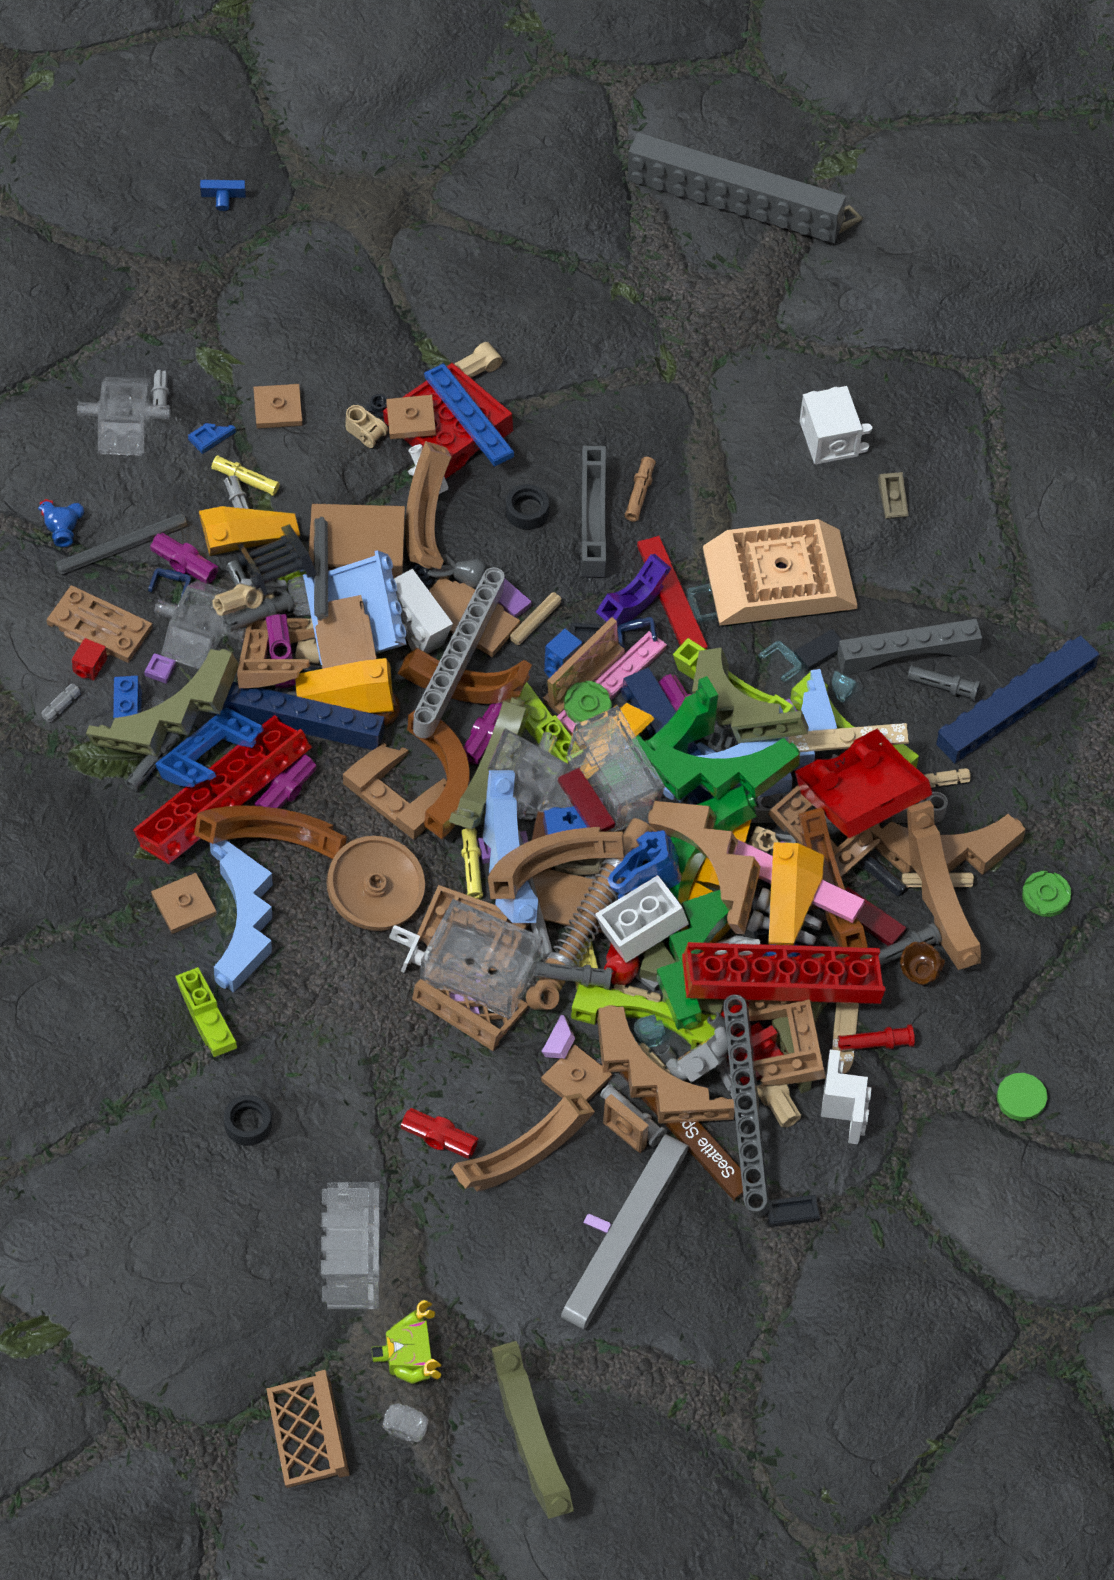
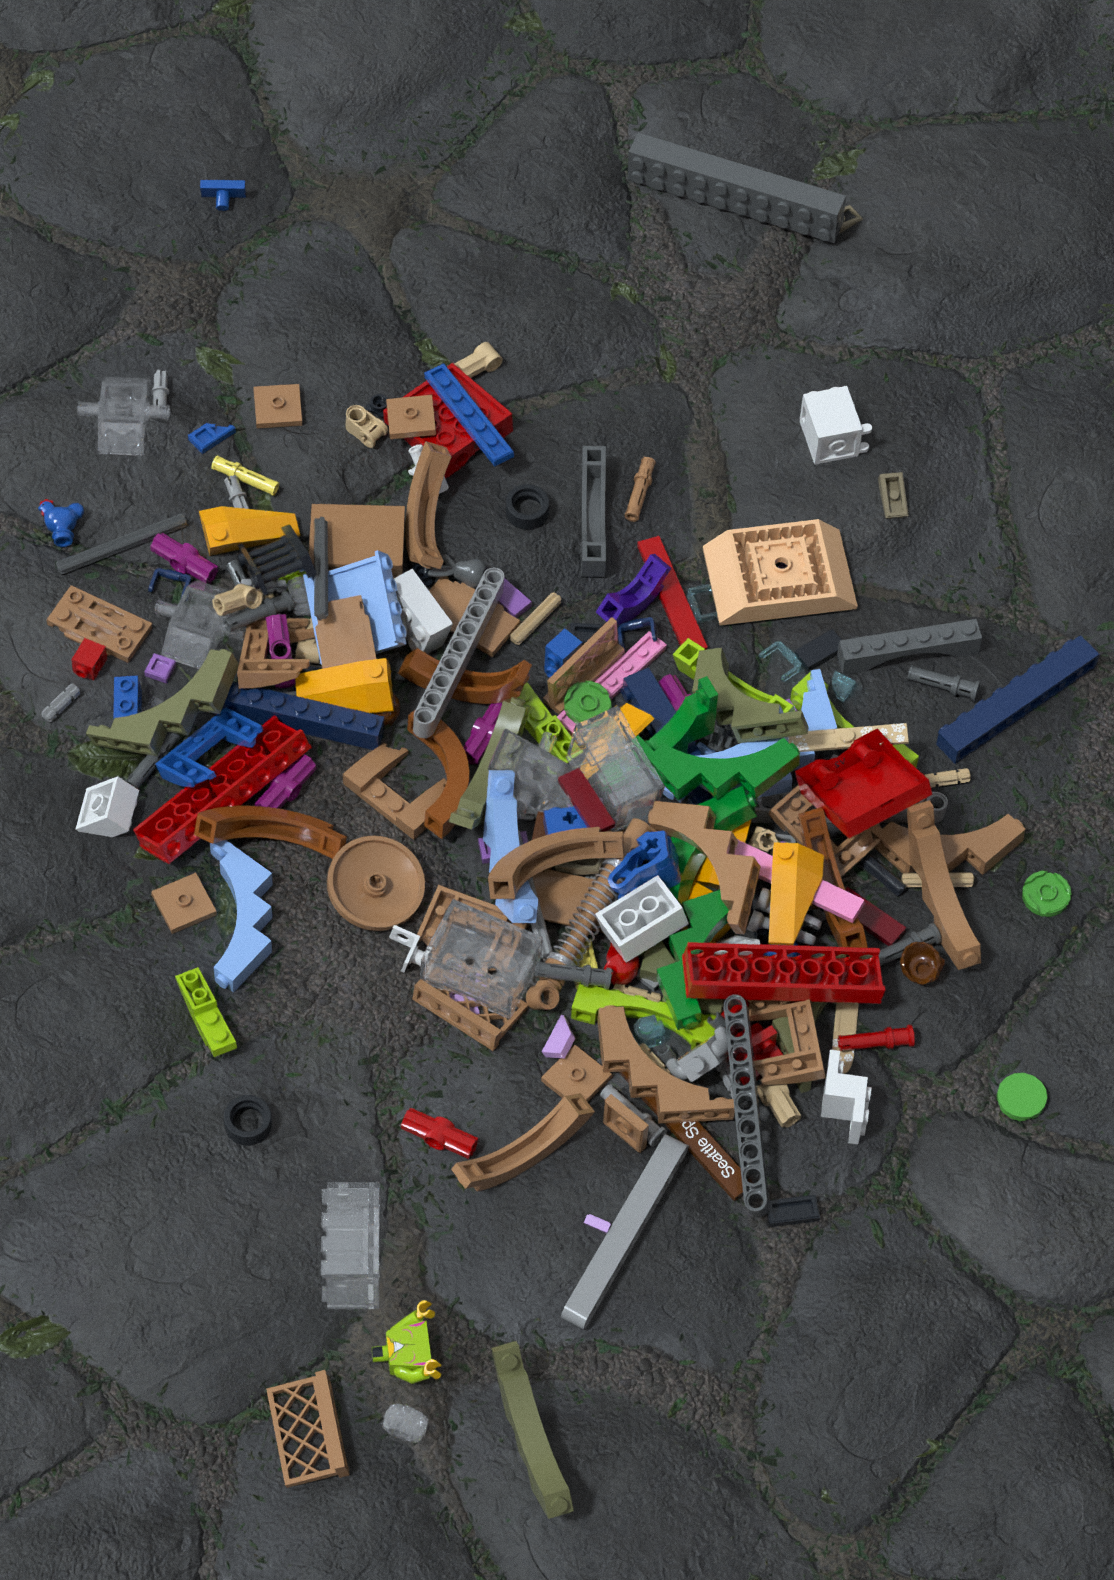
light yellow pin [461,828,483,899] -> none
none -> white slope [76,777,139,837]

